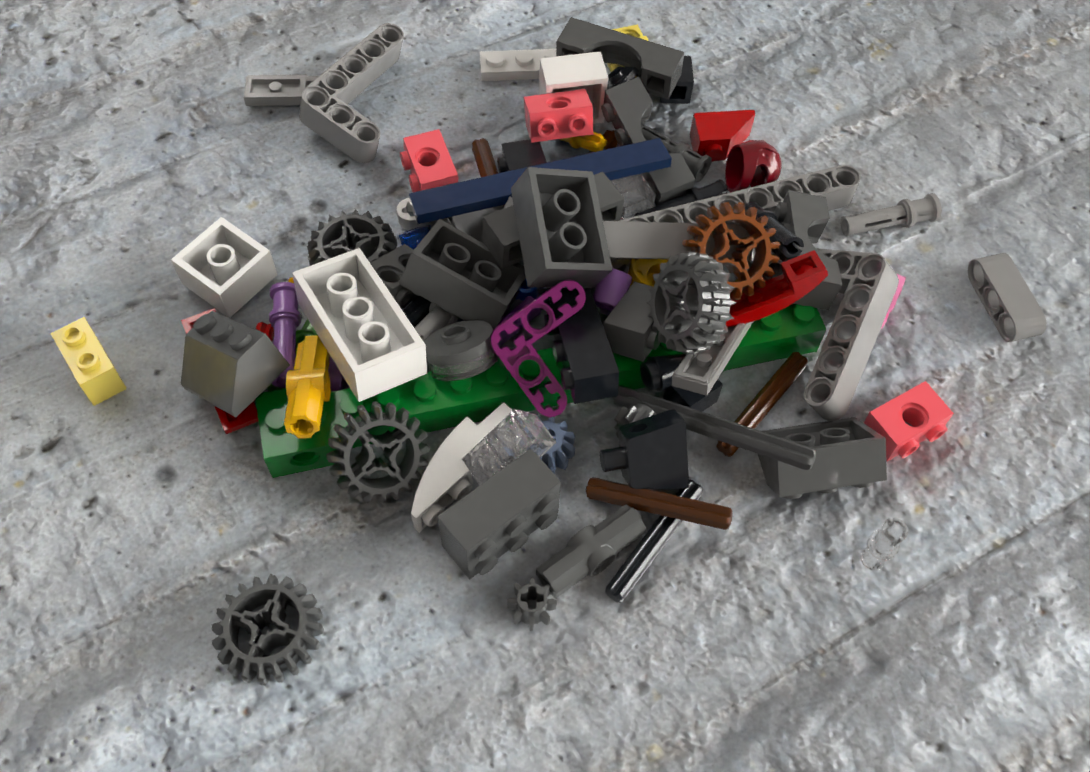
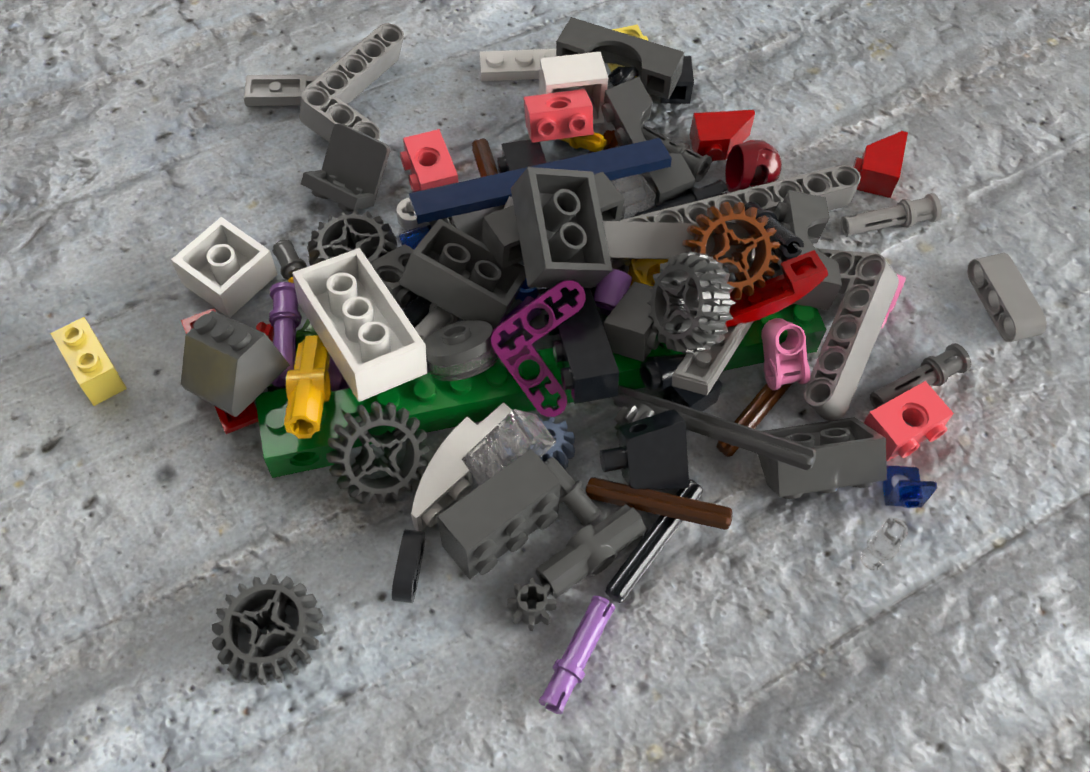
none -> dark grey pin [272,240,307,280]
none -> dark grey bracket [301,123,390,212]
none -> black beam [392,529,425,603]
none -> medium lavender pin [539,595,615,714]
none -> dark grey axle [544,457,602,527]
none -> bright pink piece [761,318,810,390]
none -> red slope [853,131,908,198]
none -> dark grey pin [870,343,971,409]
none -> clear blue bracket [882,465,937,508]

